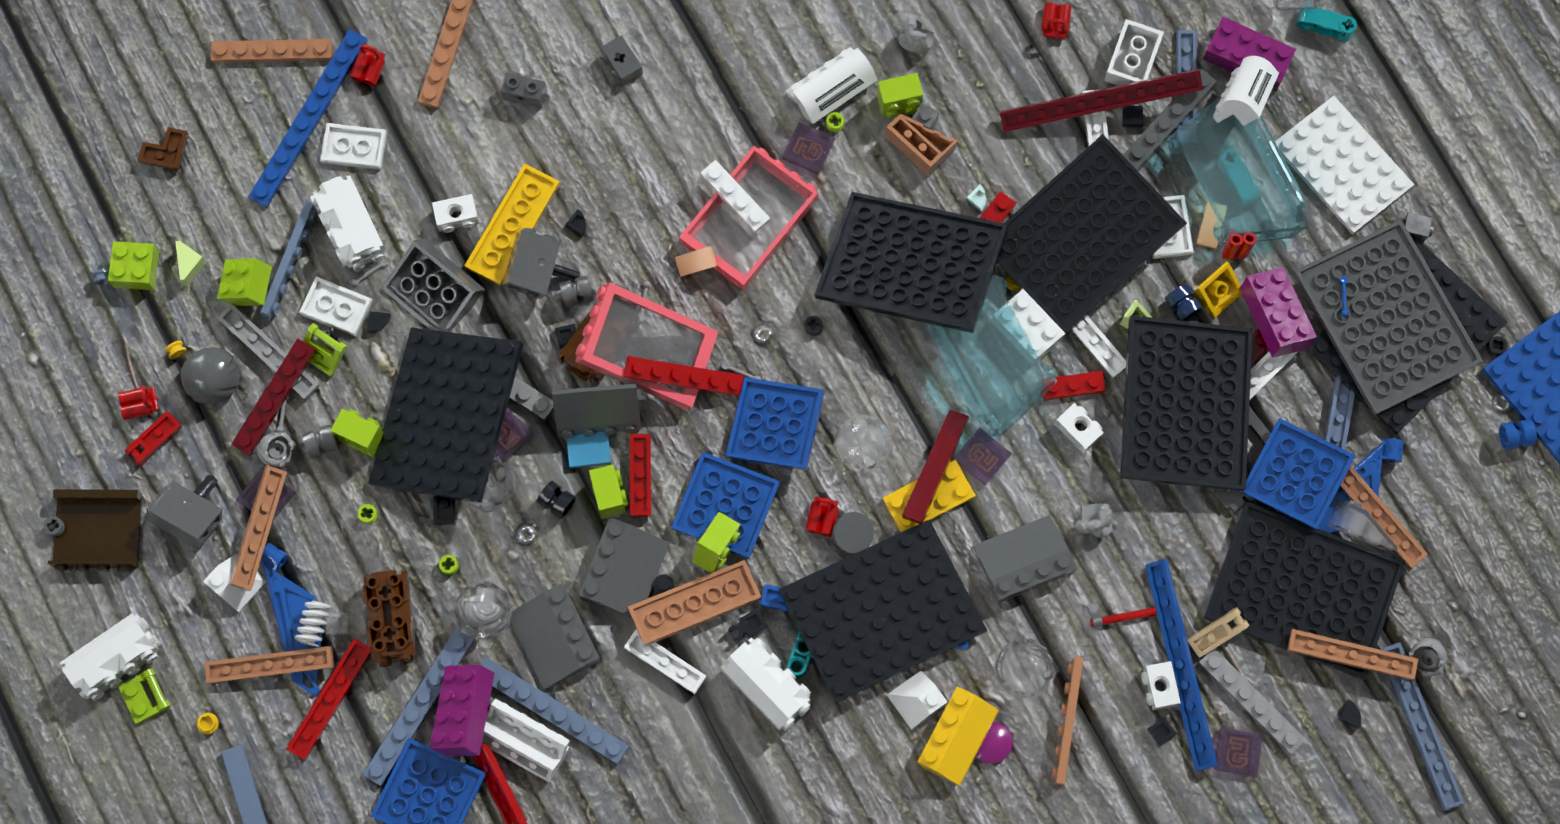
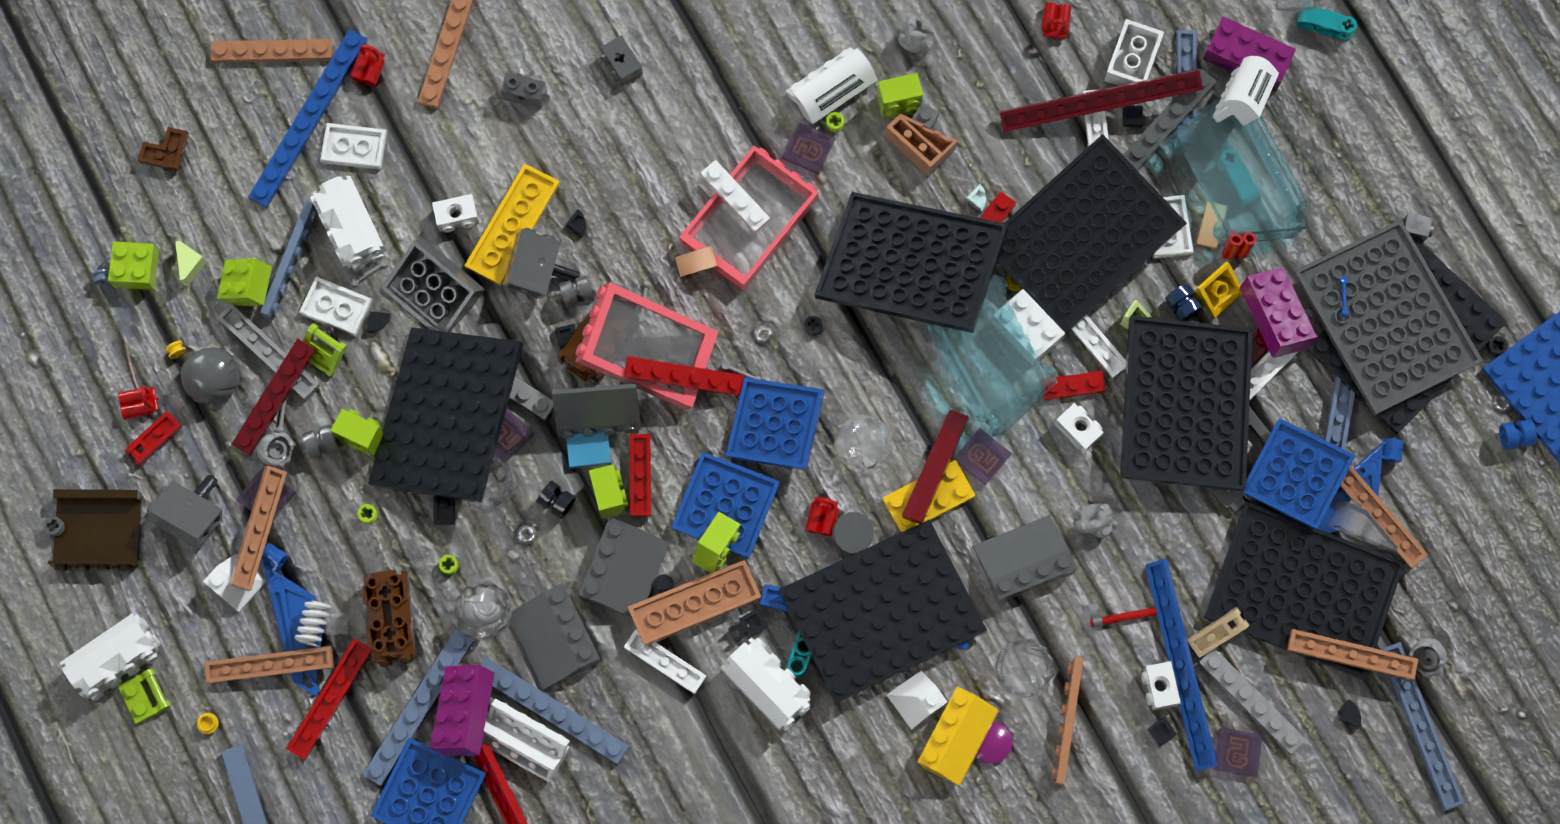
white plate [1272,96,1415,235] -> none

